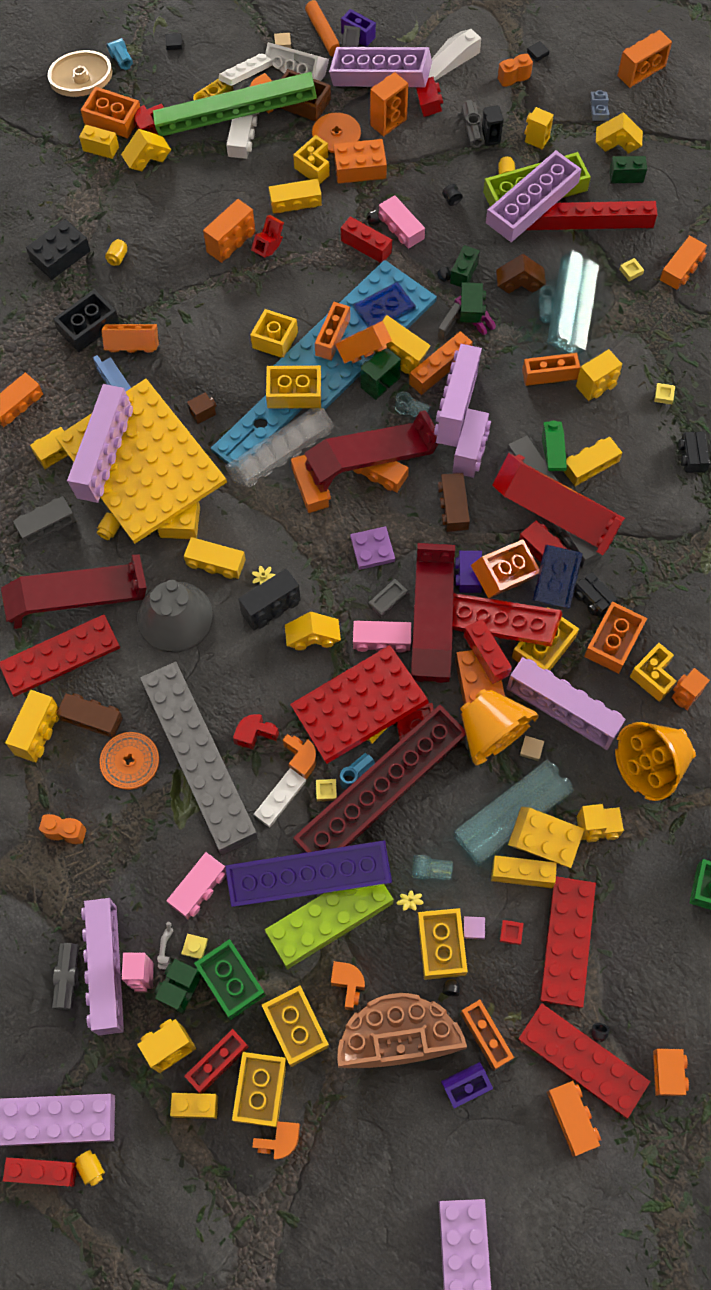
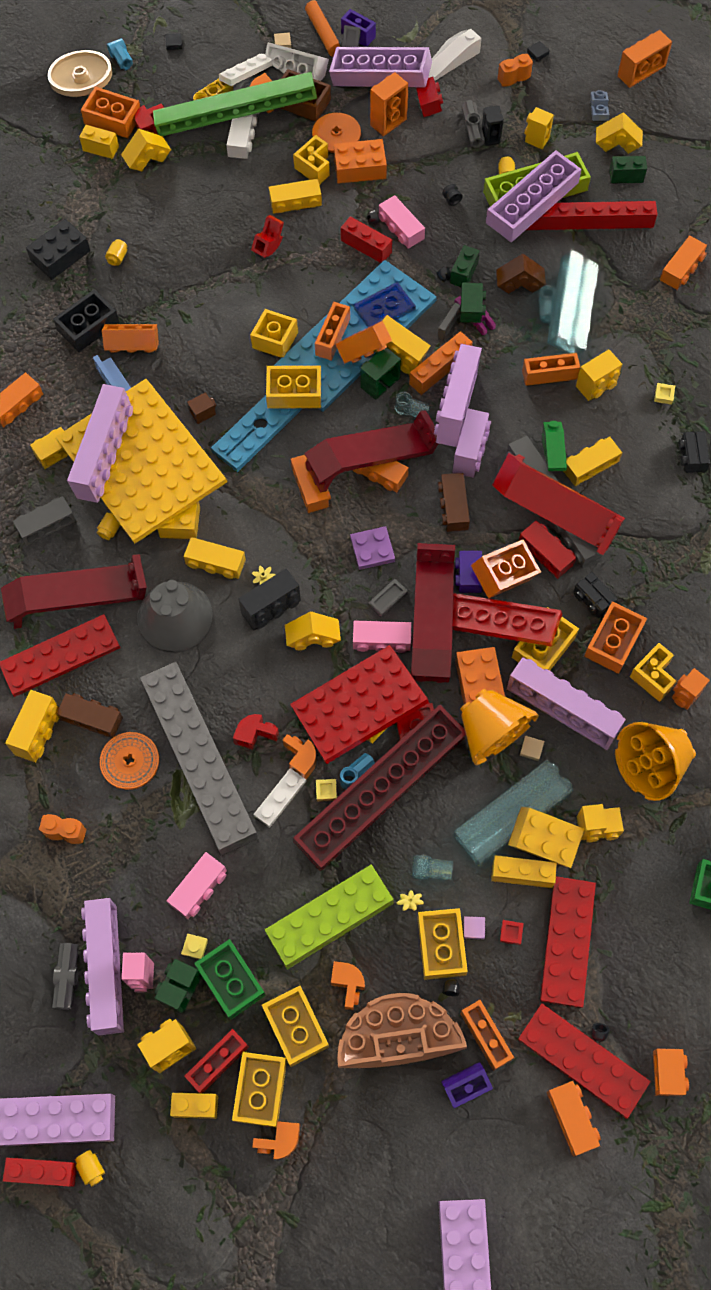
light grey piece [157,922,173,969] -> none
orange brick [203,199,255,263] -> none
clear brick [225,408,335,487] -> none
dark purple plate [225,840,392,907] -> none
red brick [464,619,512,684] -> none
clear blue tile [533,545,583,608] -> none
light yellow plate [619,258,644,281] -> none

